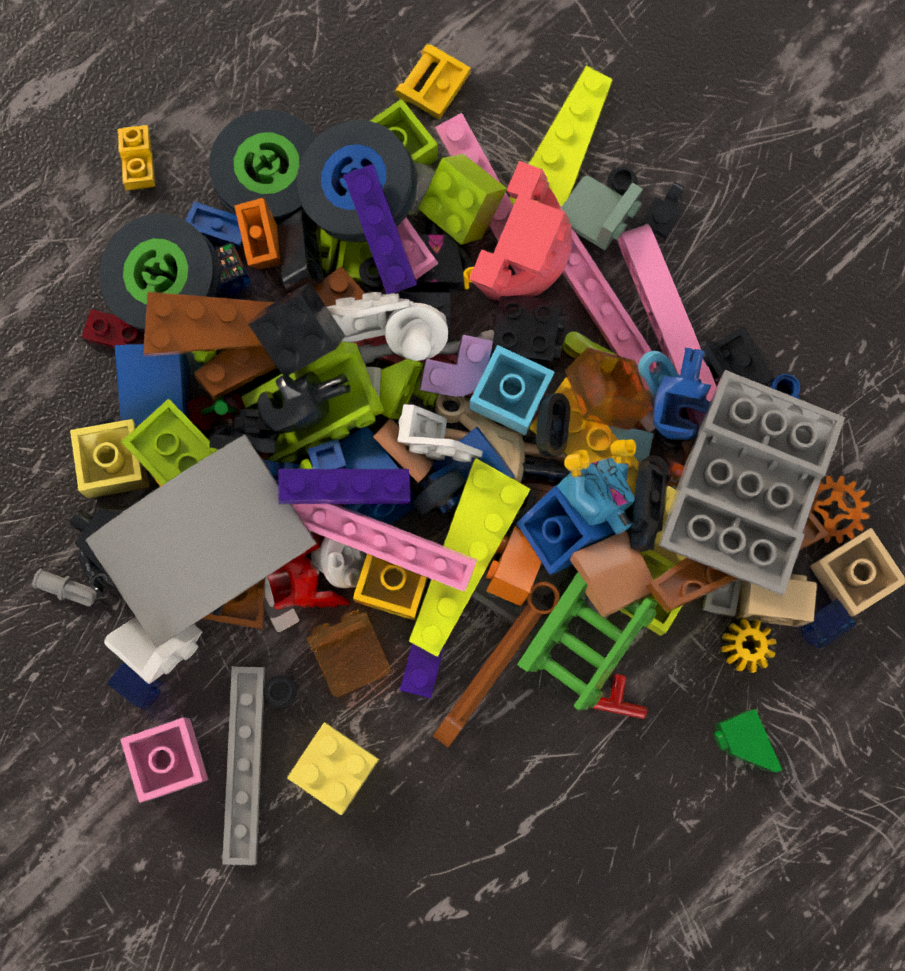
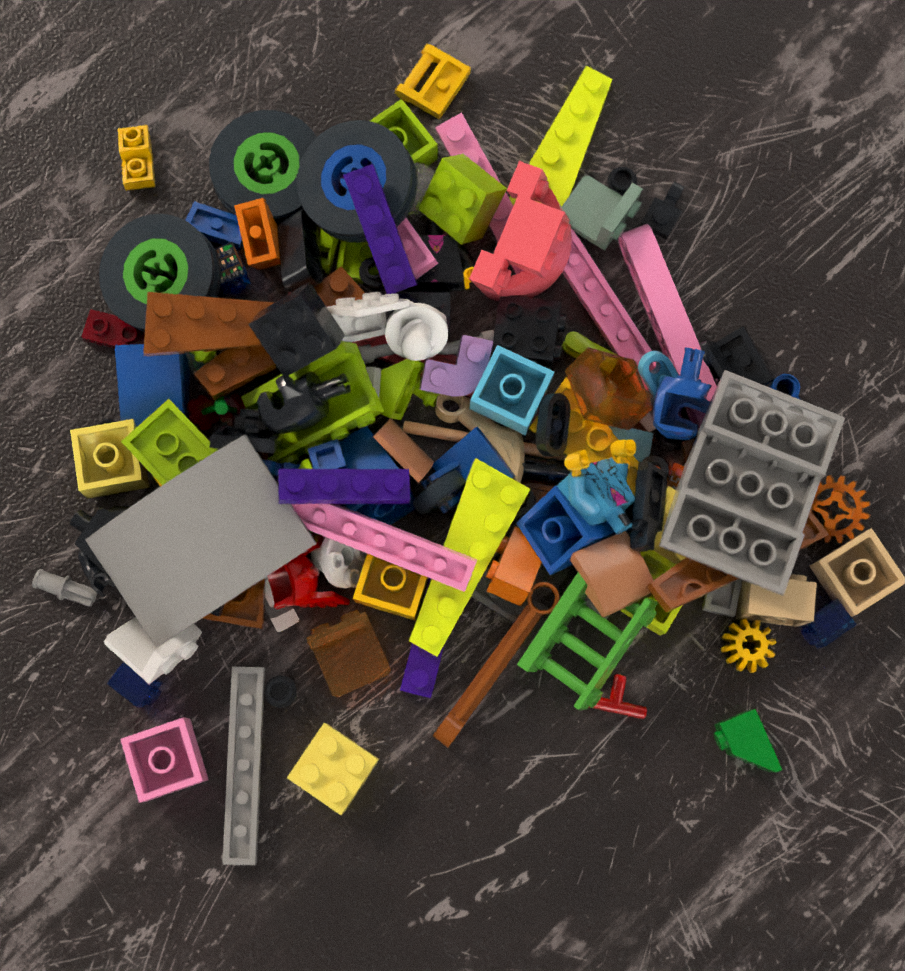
white bracket [397,404,483,462] -> none

